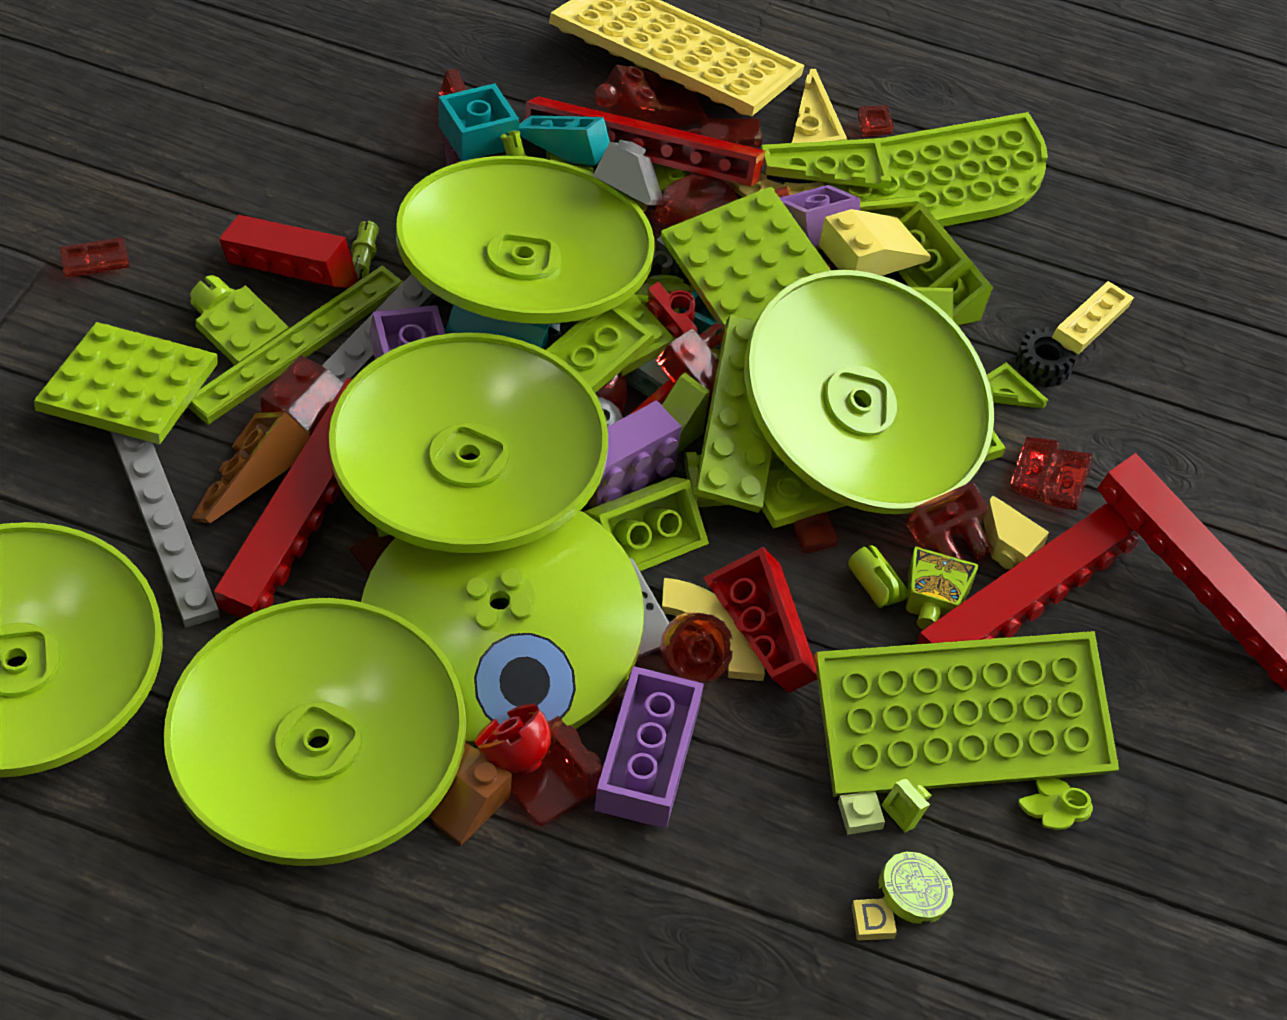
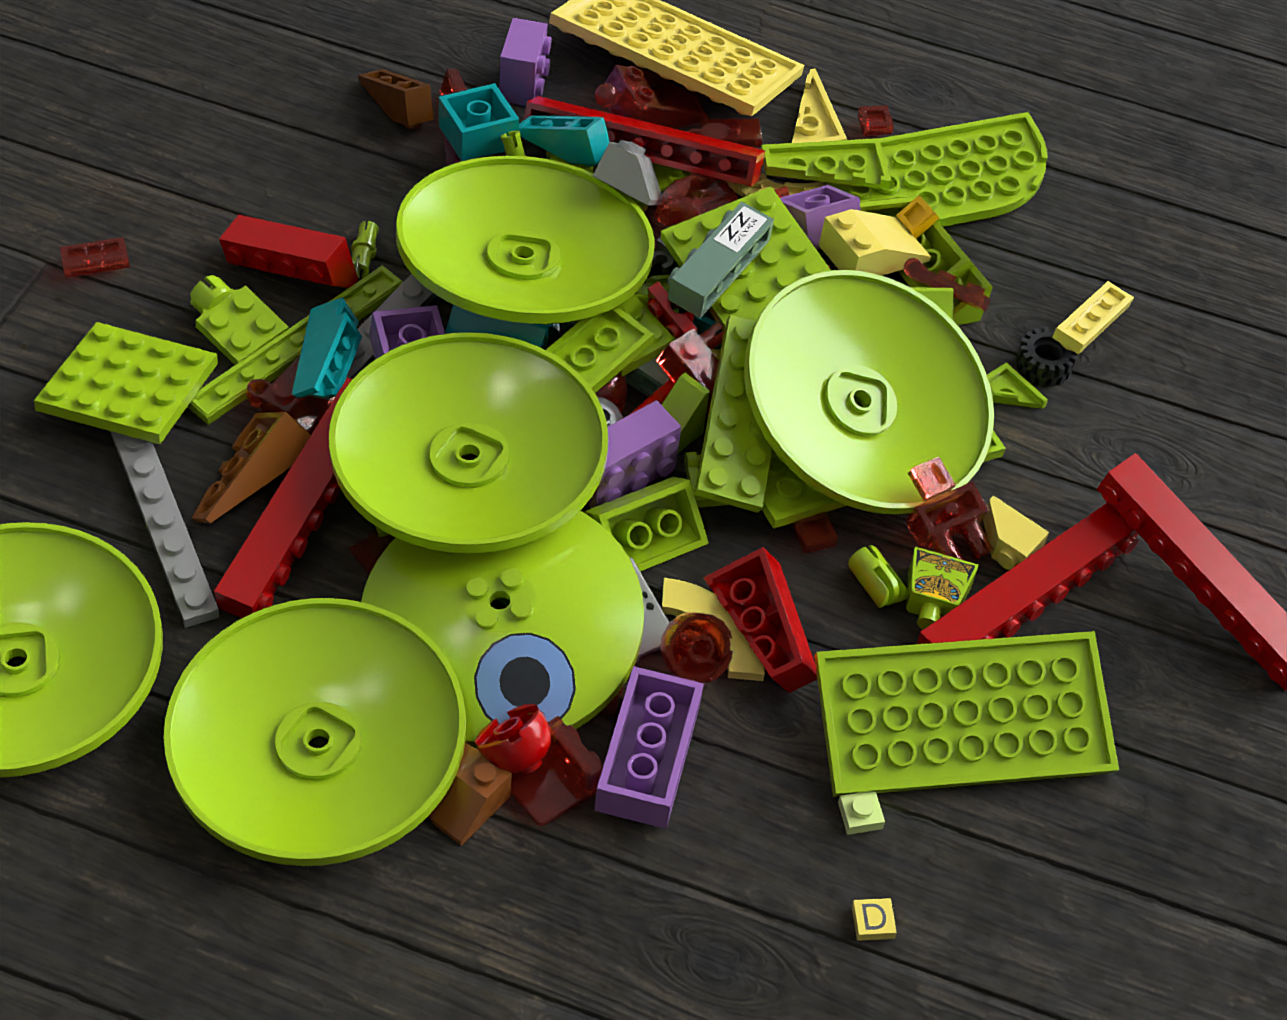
tile [878,851,954,924] -> none
lime tile [881,778,932,832] -> none
clear red slope [1010,437,1093,511] -> none
lime plate [1018,778,1093,830] -> none
none -> clear red hinge [246,379,274,408]
none -> teal wedge [292,297,362,399]
none -> reddish brown slope [358,69,434,129]
none -> medium lavender brick [499,18,552,106]
none -> sand green brick [667,202,774,318]
none -> yellow tile [896,195,939,239]
none -> clear red plate [904,258,991,312]
none -> clear red plate [907,457,956,502]

